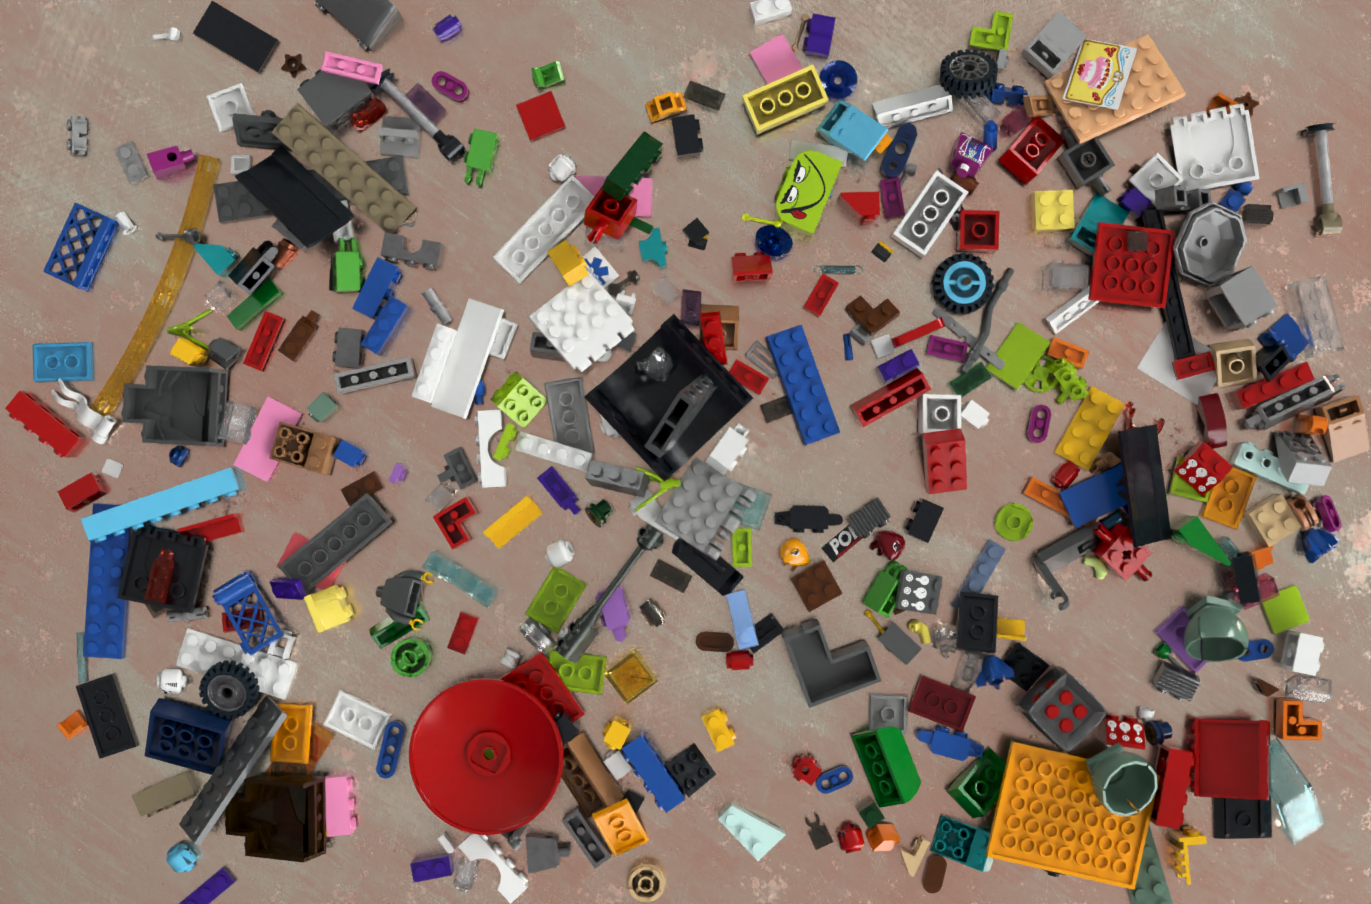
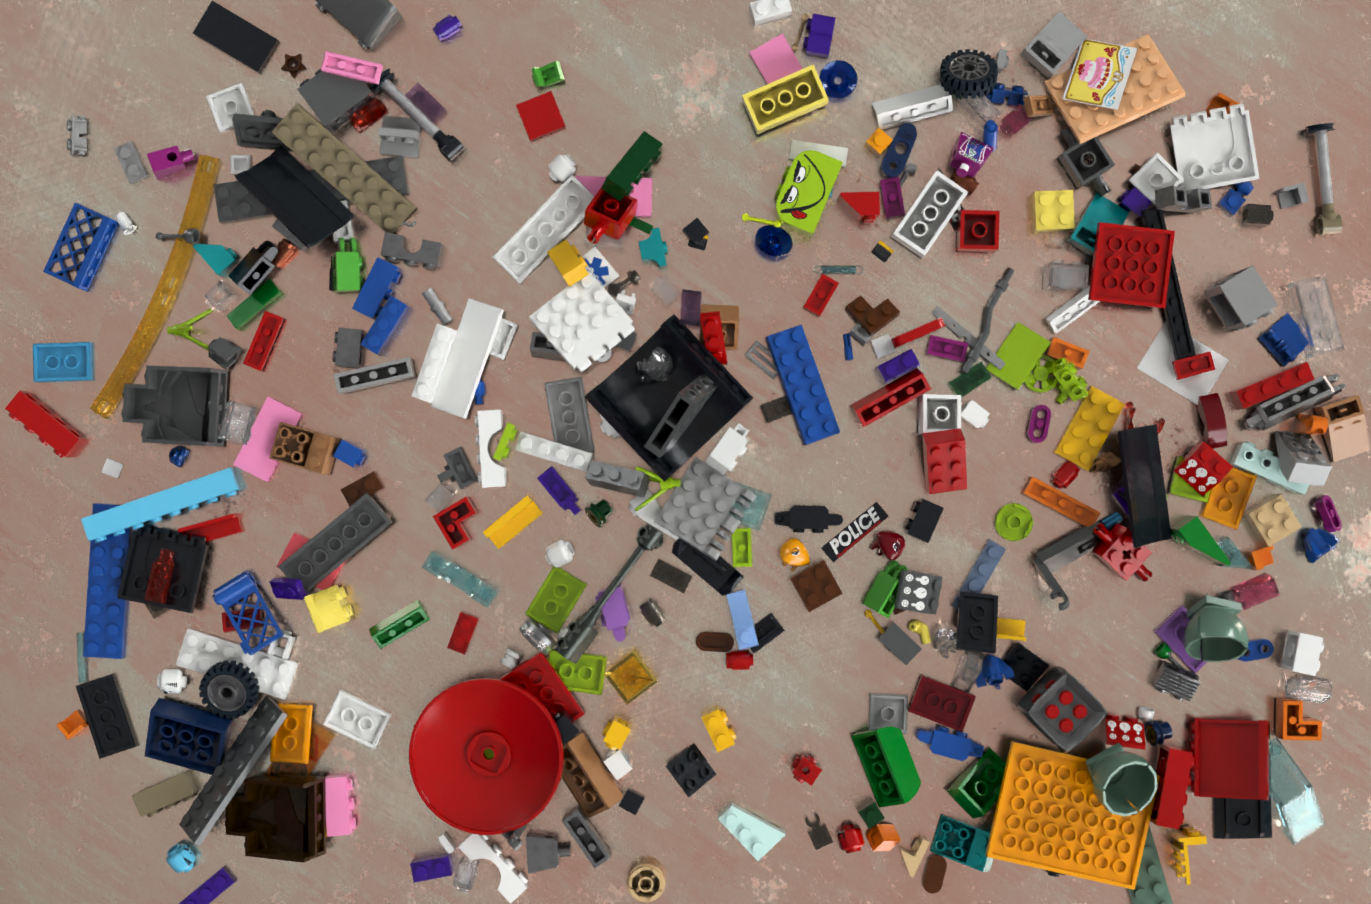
white flag [51,378,116,444] -> none
red hinge [57,472,107,513] -> none
white hand [152,27,180,41] -> none
light grey pin [166,606,208,623] -> none
yellow brick [170,337,208,367] -> none
reddish brown hinge [278,310,320,362] -> none
sand green brick [307,392,340,422] -> none
dark grey torso [376,571,434,630] -> none
blue plate [376,721,405,778] -> none
medium lavender plate [388,463,407,484] -> none
bright green brick [391,637,432,677] -> none
magenta plate [432,71,468,101] -> none
bright green hinge [464,128,499,186] -> none
lime bracket [490,371,547,428] -> none
light orange tile [592,798,649,857] -> none
blue brick [621,730,685,813] -> none
light orange brick [645,91,687,123] -> none
black brick [672,114,703,159] -> none
clear smoke plate [683,80,726,111] -> none
red plate [729,359,769,395] -> none
red slope [731,252,773,282] -> none
dark grey piece [781,619,881,708] -> none
medium azure slope [816,99,888,161] -> none
blue plate [816,766,853,794] -> none
dark grey brick [845,497,891,539] -> none
wheel [932,253,994,314] -> none
lime plate [968,11,1014,52] -> none
red slope [998,116,1065,185] -> none
blue tile [1058,464,1127,528] -> none
yellowish green arm [1083,555,1108,579] -> none
clear smoke tile [1126,231,1148,252] -> none
light grey rock [1173,201,1247,287] -> none
tan slope [1211,339,1257,387] -> none
black brick [1232,551,1263,604] -> none
reddish brown plate [1234,92,1259,117] -> none
reddish brown slope [1252,677,1279,697] -> none
black slope [1256,344,1292,382] -> none
lime tile [1260,585,1310,635] -> none
nougat head [1286,493,1319,531] -> none

